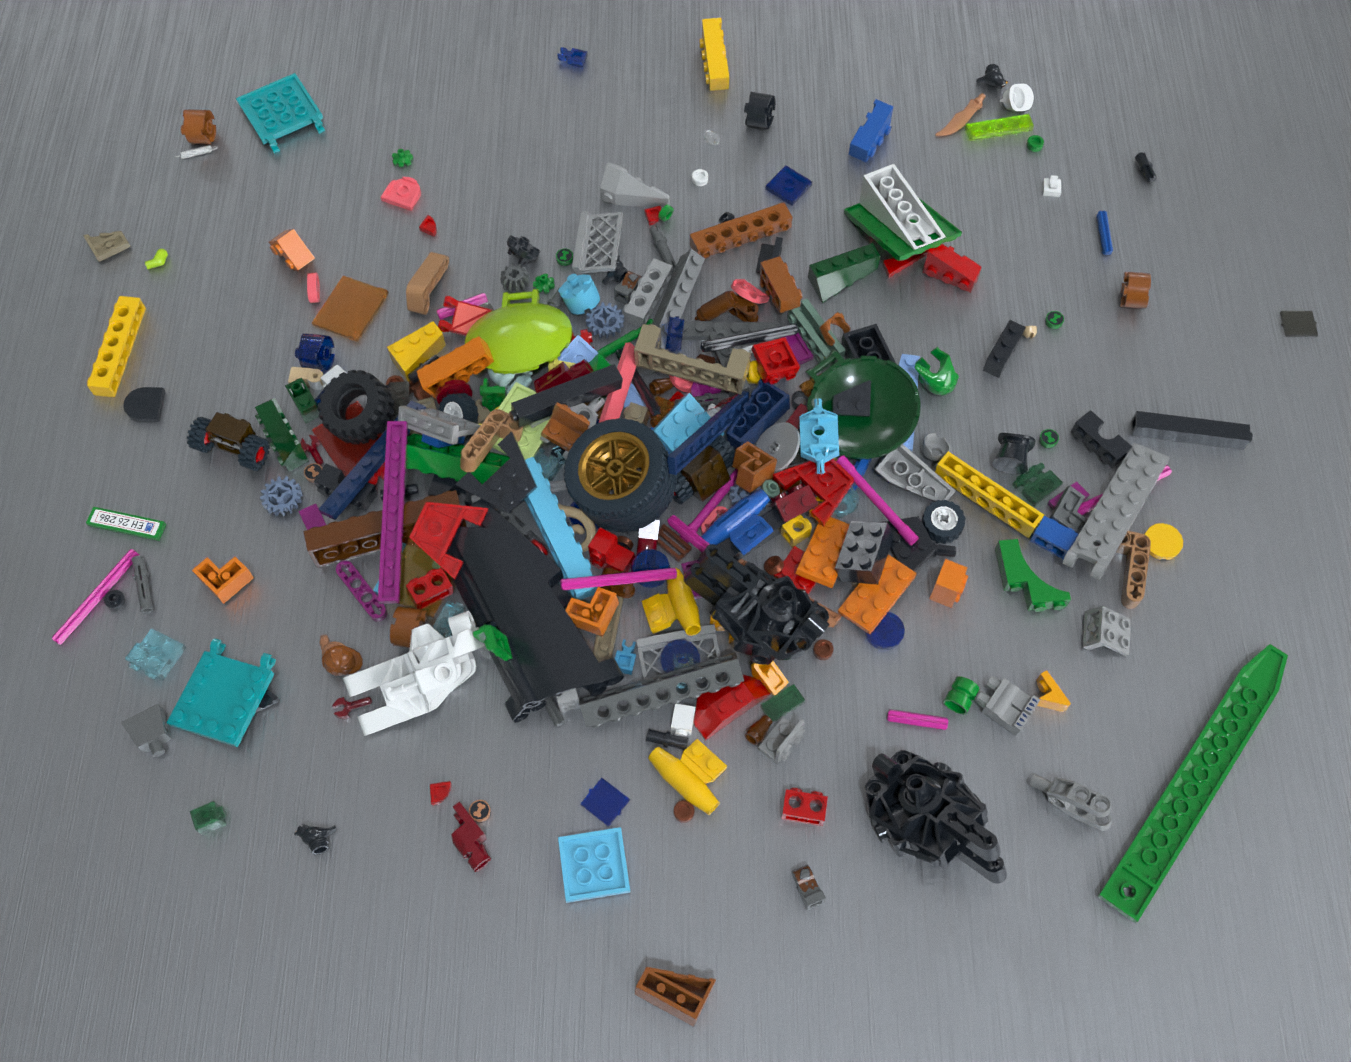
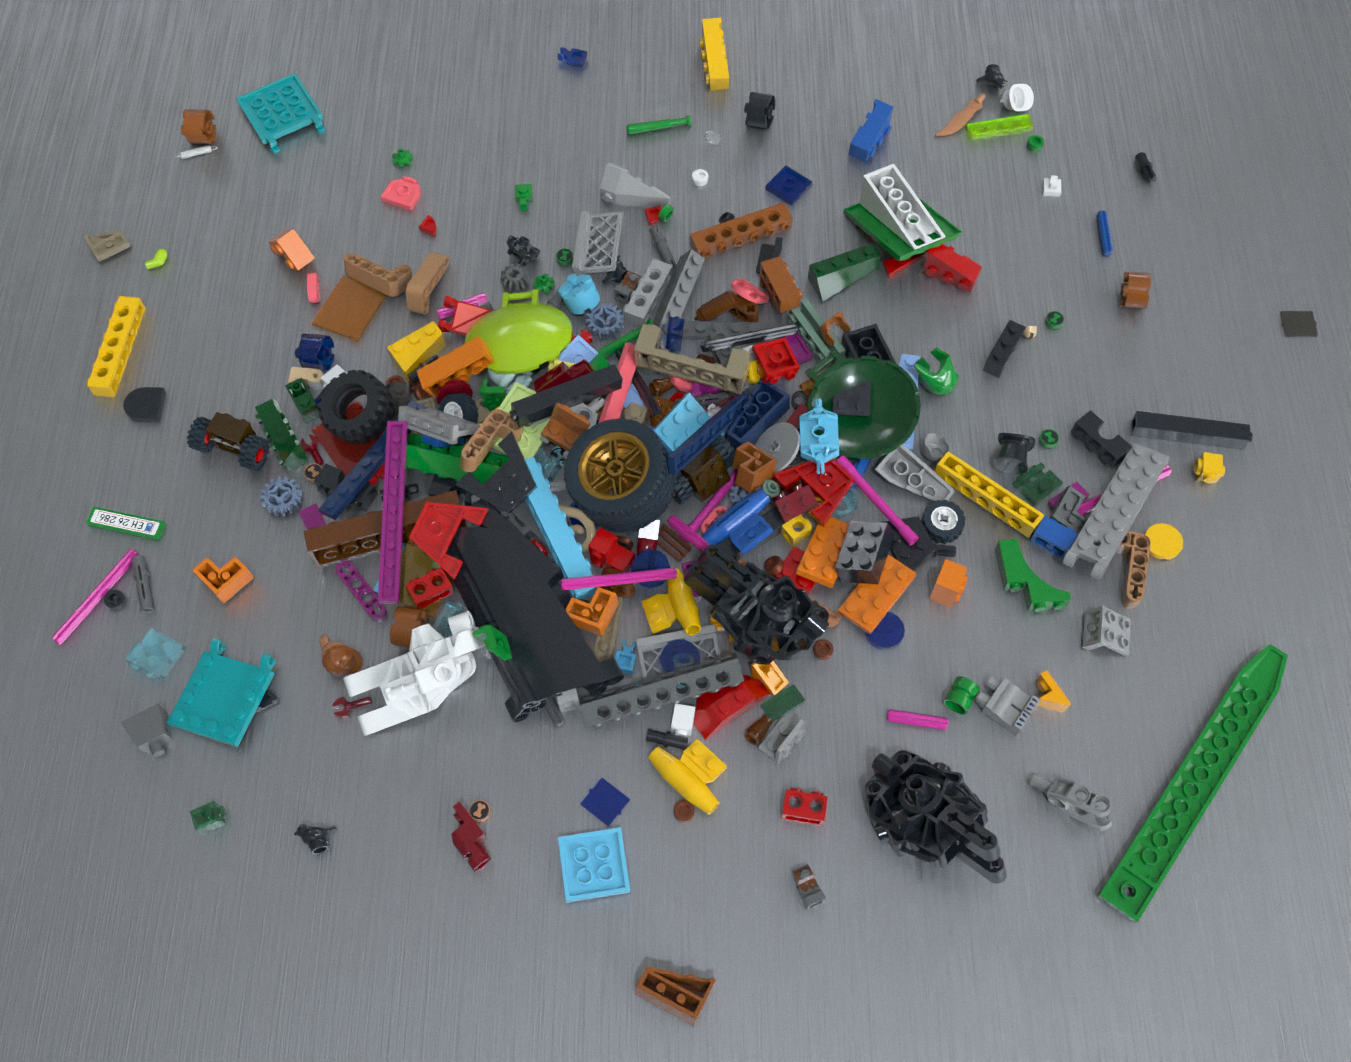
red tile [430,781,452,806] -> none
none -> medium nougat beam [344,253,412,297]
none -> green plate [515,184,532,211]
none -> green piece [626,115,691,135]
none -> yellow brick [1193,452,1225,484]

